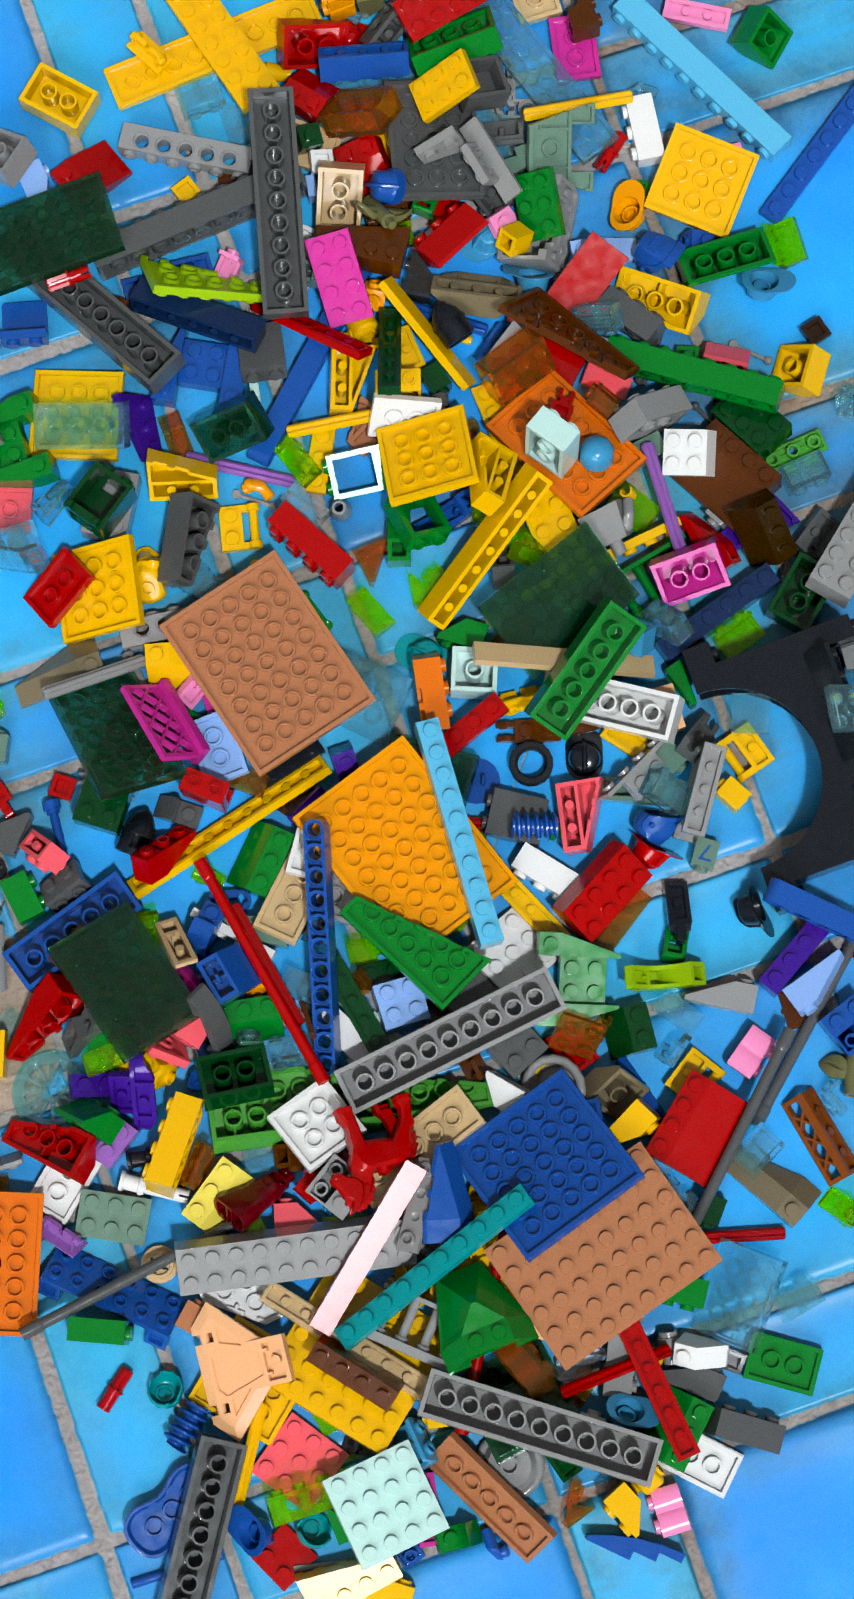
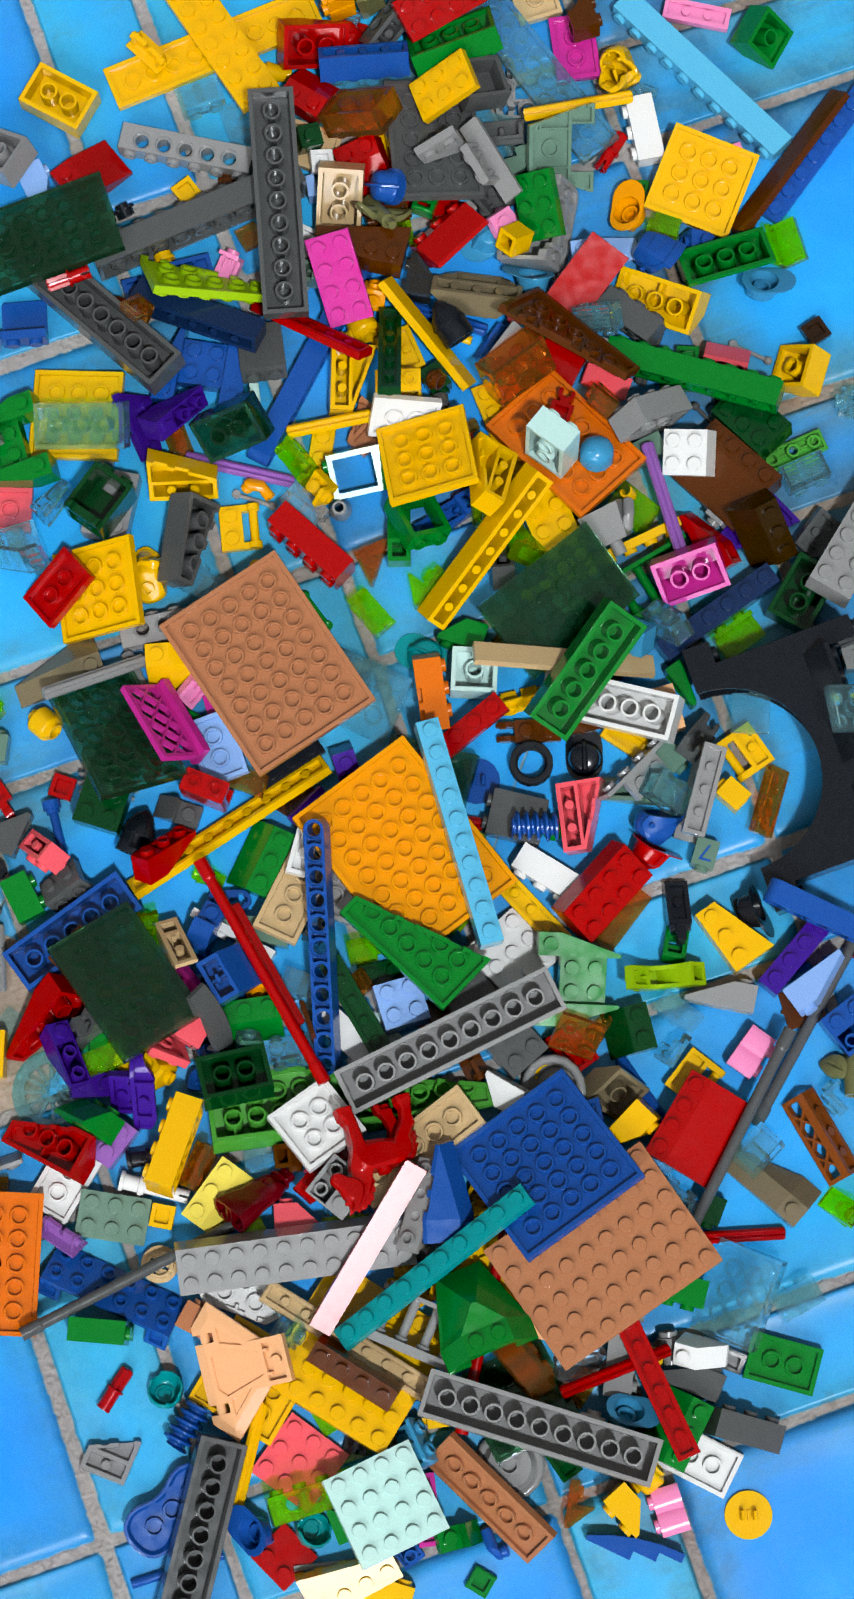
none -> yellow head [27,707,62,741]
none -> dark purple slope [39,1020,92,1088]
none -> light grey wing [79,1441,142,1487]
none -> black plate [113,202,135,221]
none -> clear orange bracket [118,293,155,323]
none -> dark purple slope [137,385,209,442]
none -> yellow plate [148,1203,177,1231]
none -> yellow plate [153,250,175,263]
none -> clear orange plate [234,221,258,253]
none -> clear light blue bracket [269,1314,307,1350]
none -> yellow bracket [305,468,338,507]
none -> reddish brown plate [426,369,447,391]
none -> green tile [465,1565,497,1599]
none -> yellow head [599,45,641,93]
none -> clear neon green brick [646,211,682,240]
none -> yellow wedge [693,902,774,975]
none -> yellow piece [724,1490,772,1539]
none -> reddish brown tile [731,89,850,233]
none -> clear orange plate [748,765,790,838]

